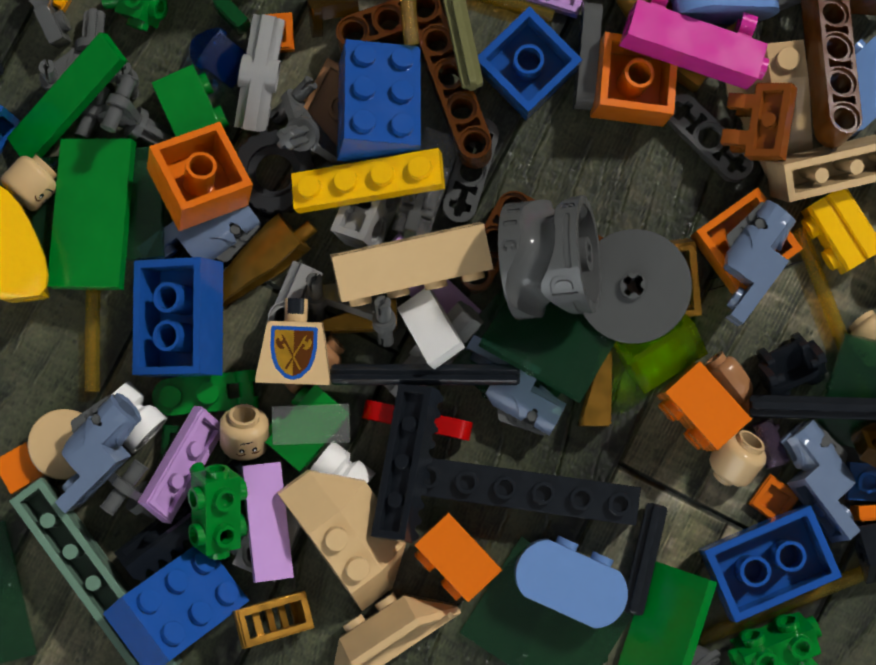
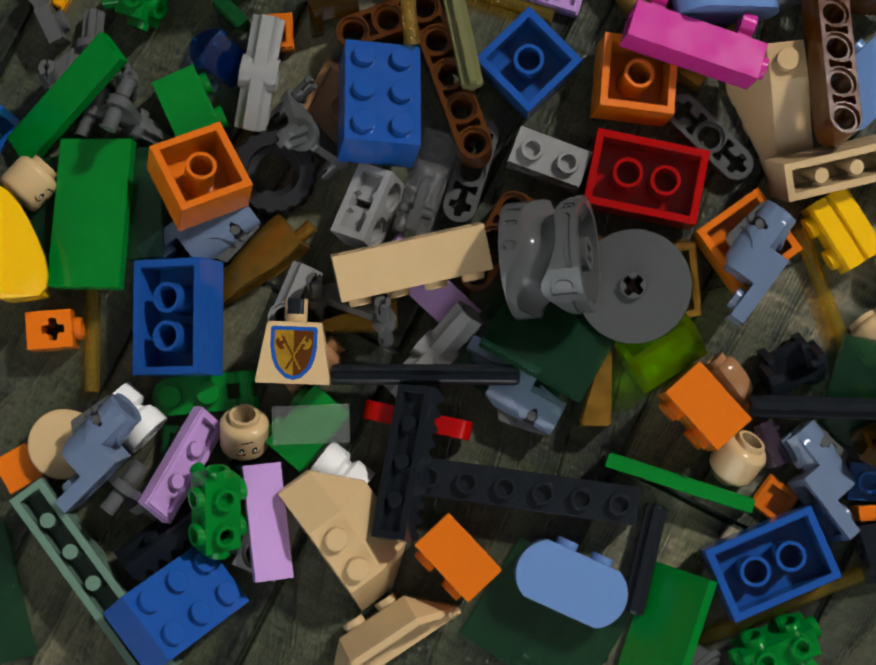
pearl gold slope [233,591,315,649] -> none
yellow plate [291,148,445,214] -> none
white tile [397,288,465,369] -> none
dark grey beam [573,2,603,111] -> none
dark orange plate [720,83,798,161] -> none
none -> orange brick [25,308,85,352]
none -> light grey brick [506,126,592,194]
none -> red brick [582,128,710,231]
none -> green tile [602,453,755,514]

